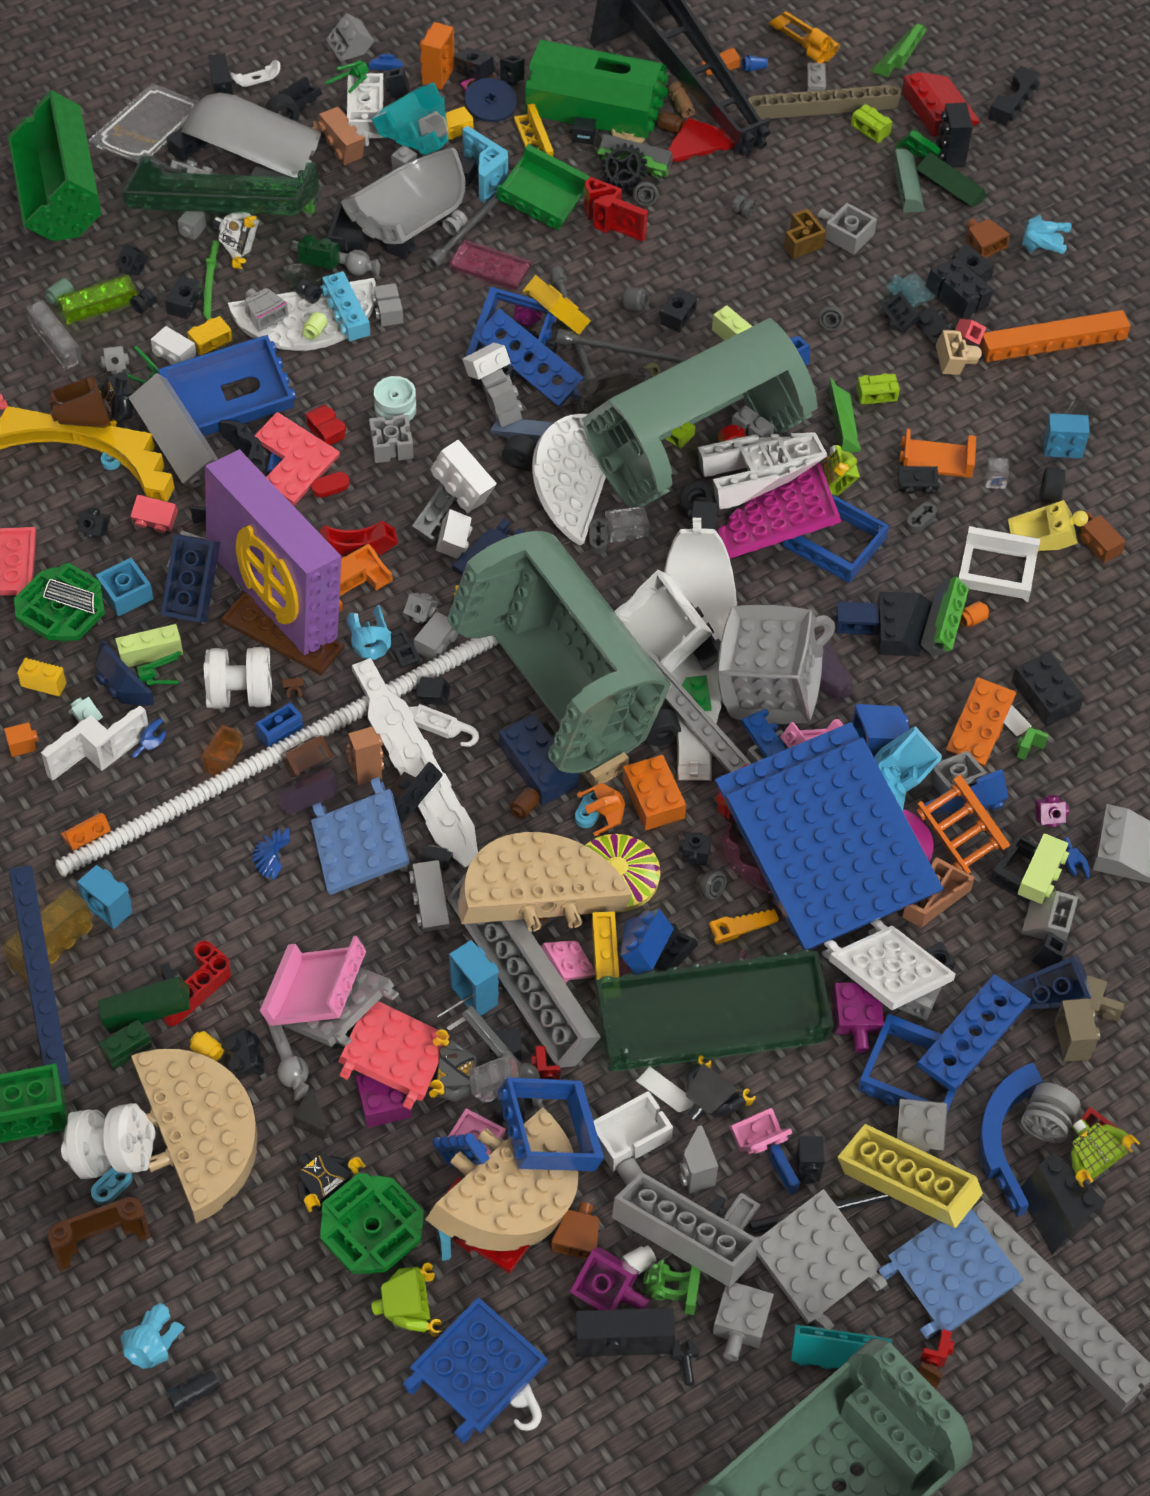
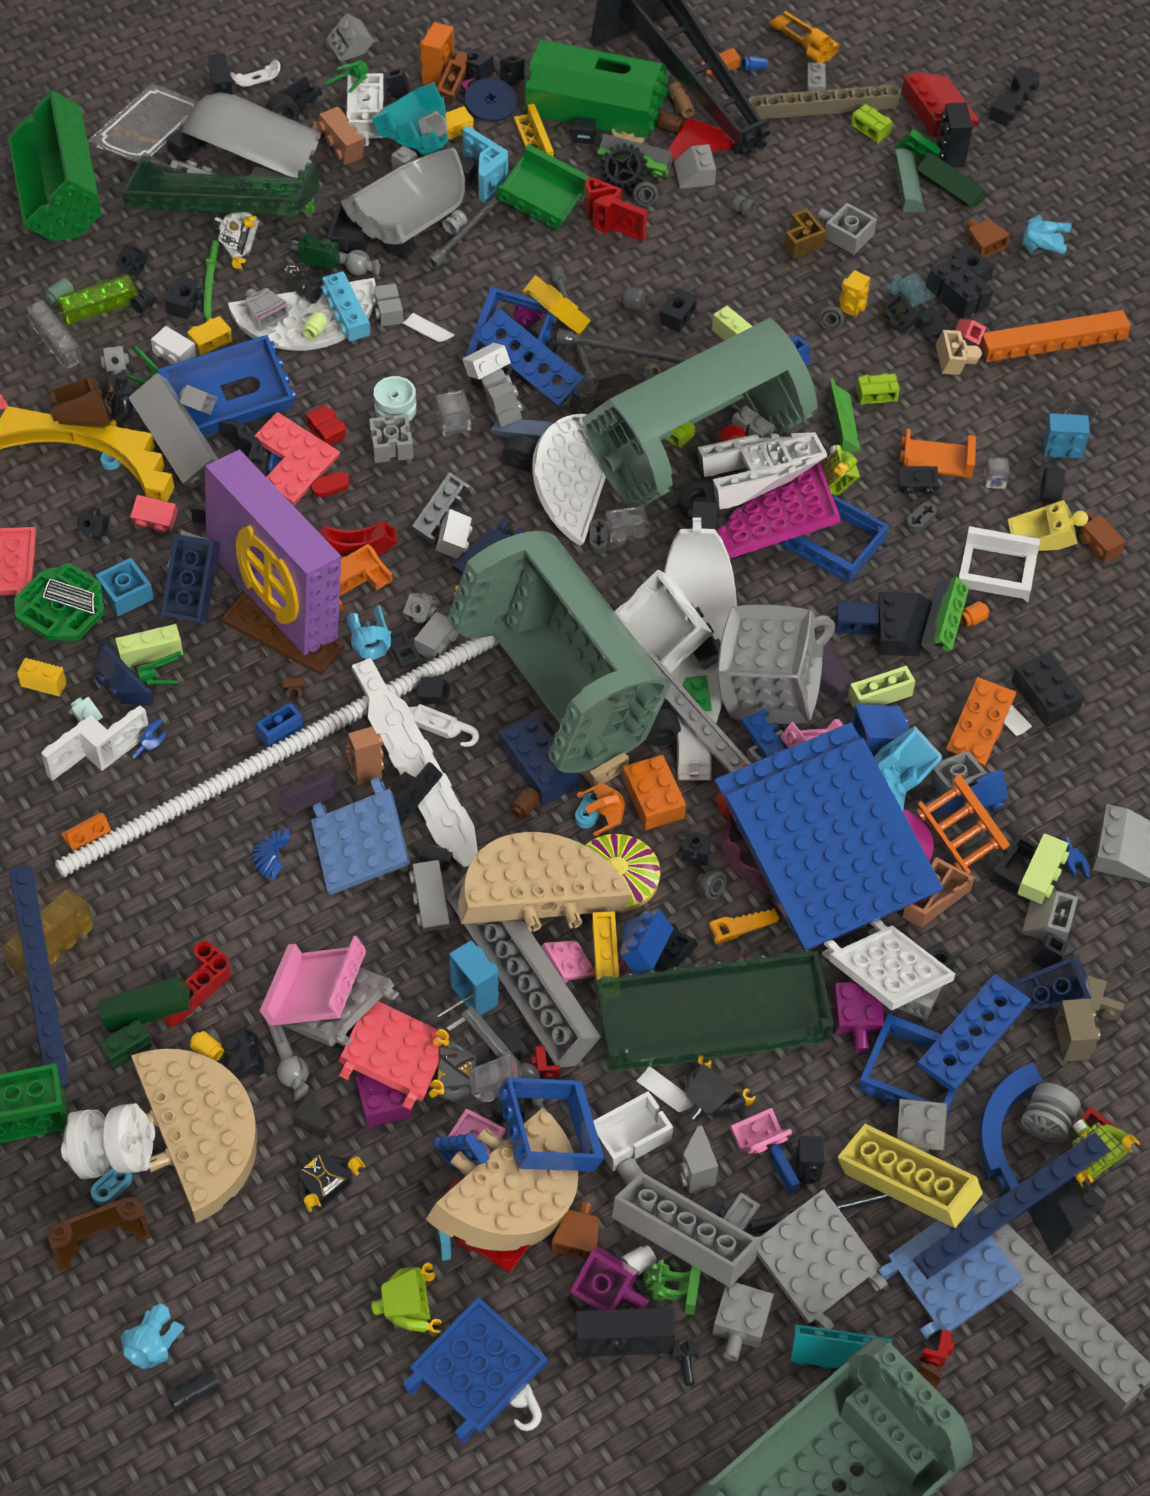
orange brick [4,722,39,757] -> none
dark azure brick [77,865,133,929] -> none
light grey brick [178,207,206,240] -> none
clear orange panel [202,724,243,775] -> none
white piece [204,647,272,709] -> none
reddish brown panel [280,735,333,777] -> none
green piece [320,1173,424,1274] -> none
blue tile [369,54,403,71] -> none
white piece [430,440,497,513] -> none
clear pink tile [449,240,531,290] -> none
bright green wedge [871,24,927,77] -> none
bright green bracket [1016,727,1048,760] -> none
magenta brick [1035,795,1069,827] -> none
none -> light grey brick [179,385,218,415]
none -> white sticker [402,313,454,342]
none -> clear head [435,390,471,436]
none -> dark orange brick [437,51,467,104]
none -> light grey slope [673,145,716,189]
none -> yellow brick [839,270,870,317]
none -> yellowish green brick [848,666,916,709]
none -> dark blue plate [913,1132,1110,1280]

